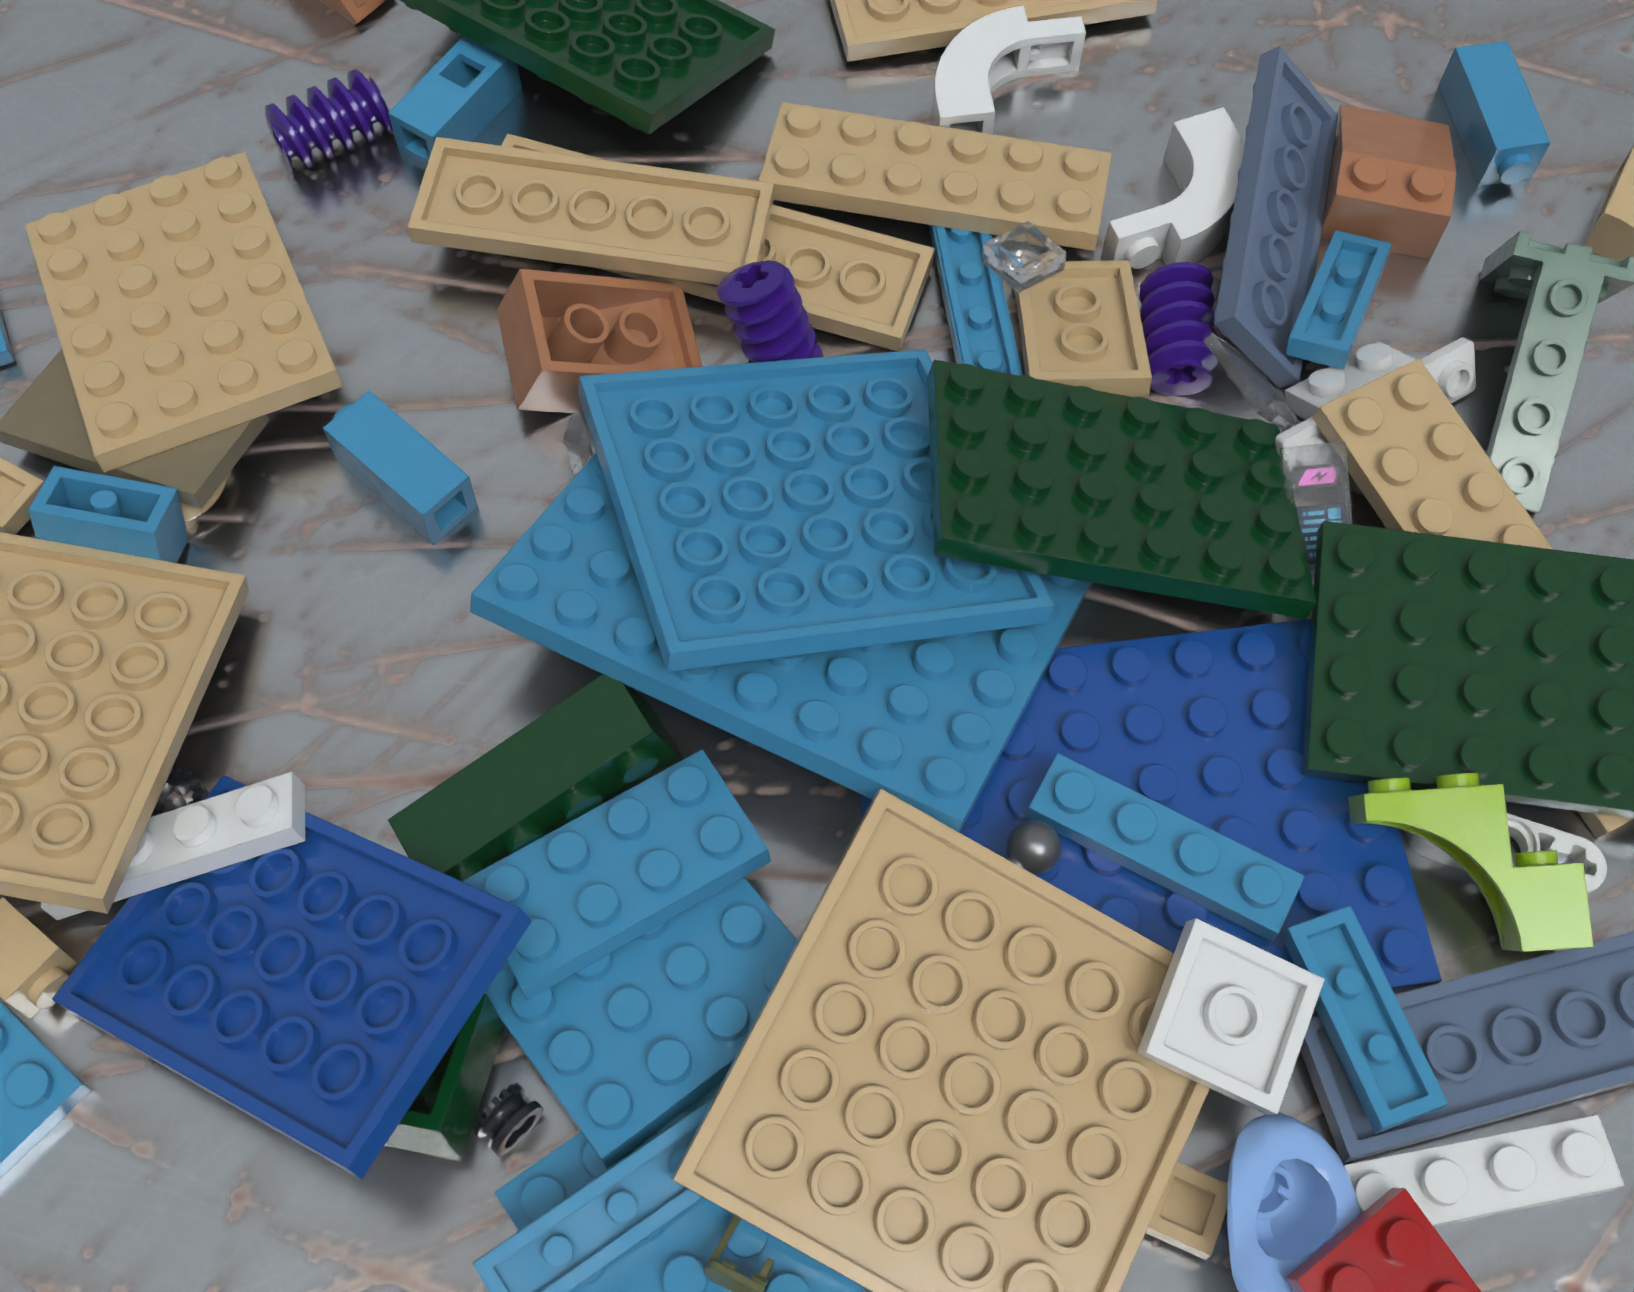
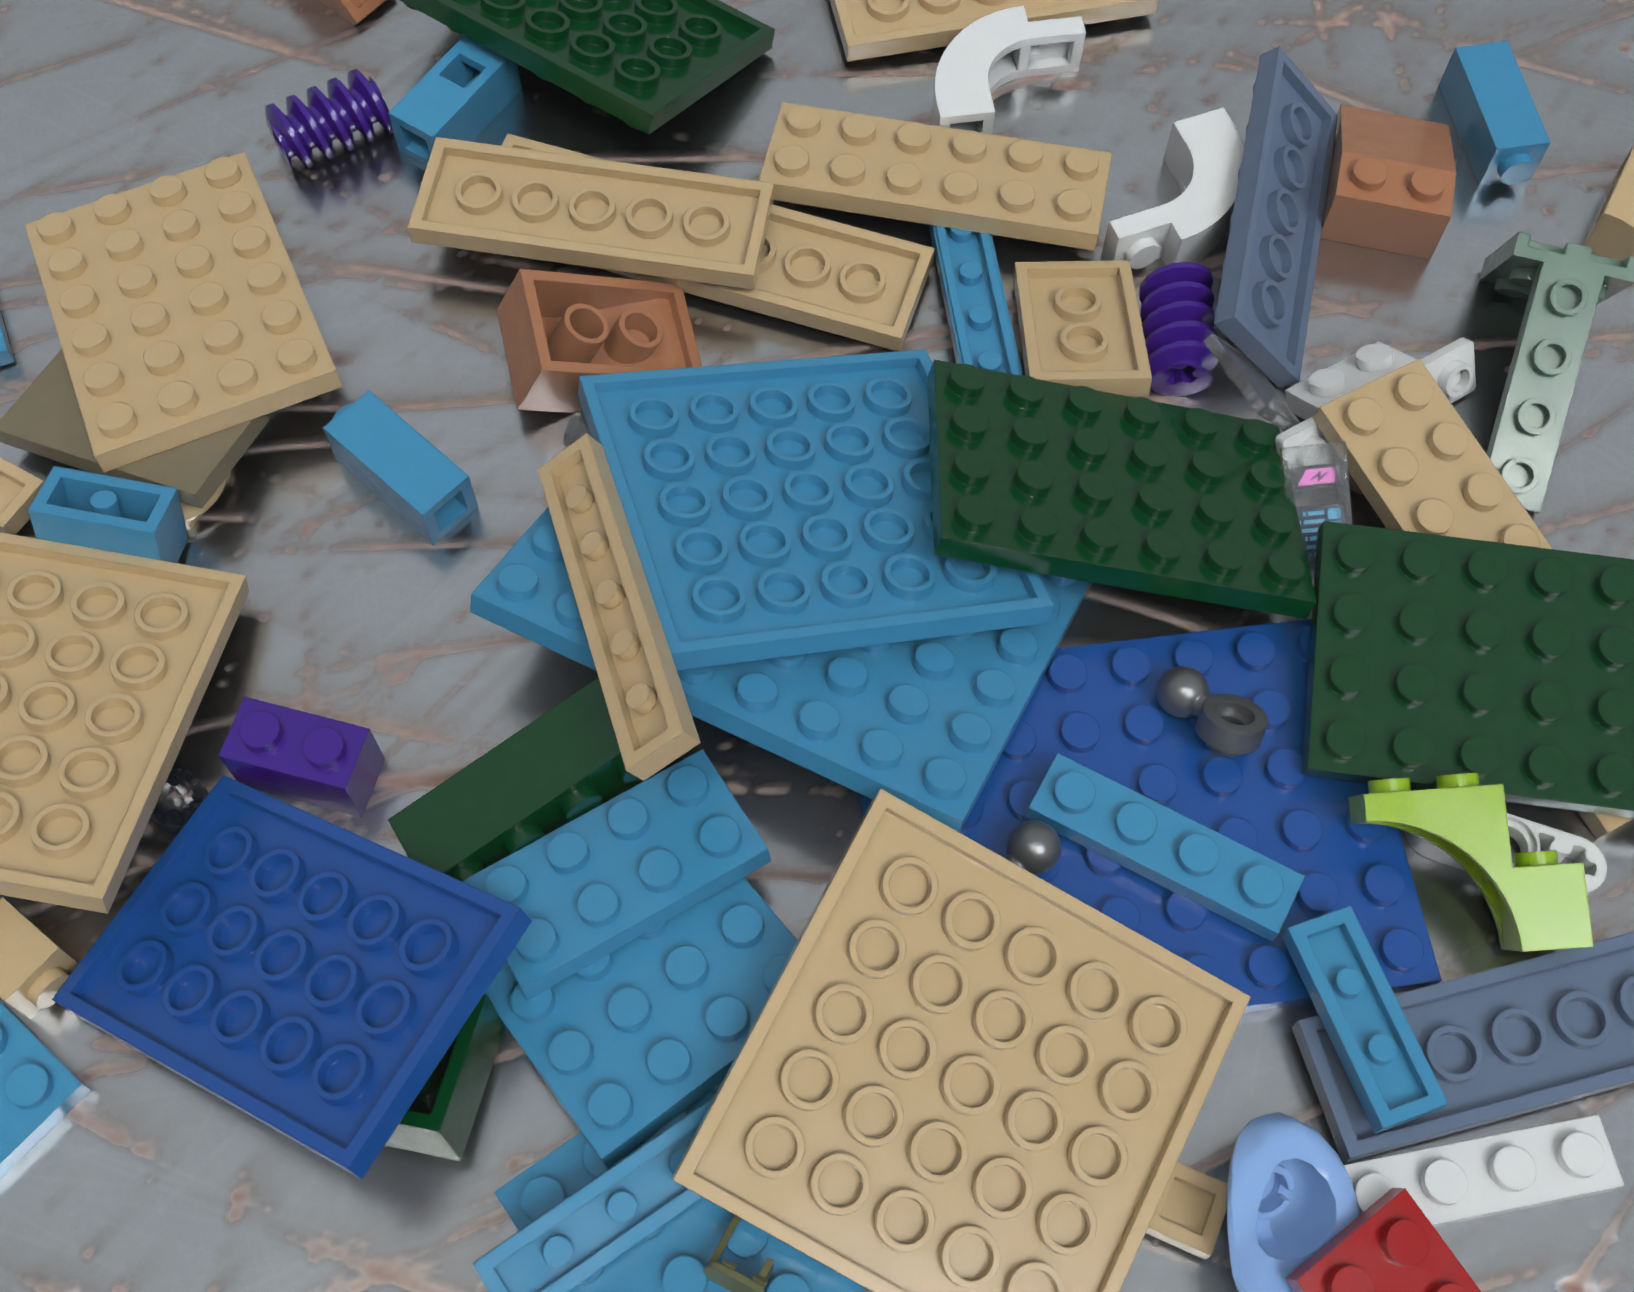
white plate [41,772,305,920] -> none
black bush [472,1083,544,1157] -> none
dark purple piece [717,260,824,363] -> none
clear plate [982,221,1066,293] -> none
white plate [1137,918,1325,1115] -> none
dark azure plate [1286,230,1392,369] -> none
none -> dark purple brick [218,696,385,818]
none -> tan plate [537,433,701,781]
none -> flat silver plate [1156,666,1268,757]

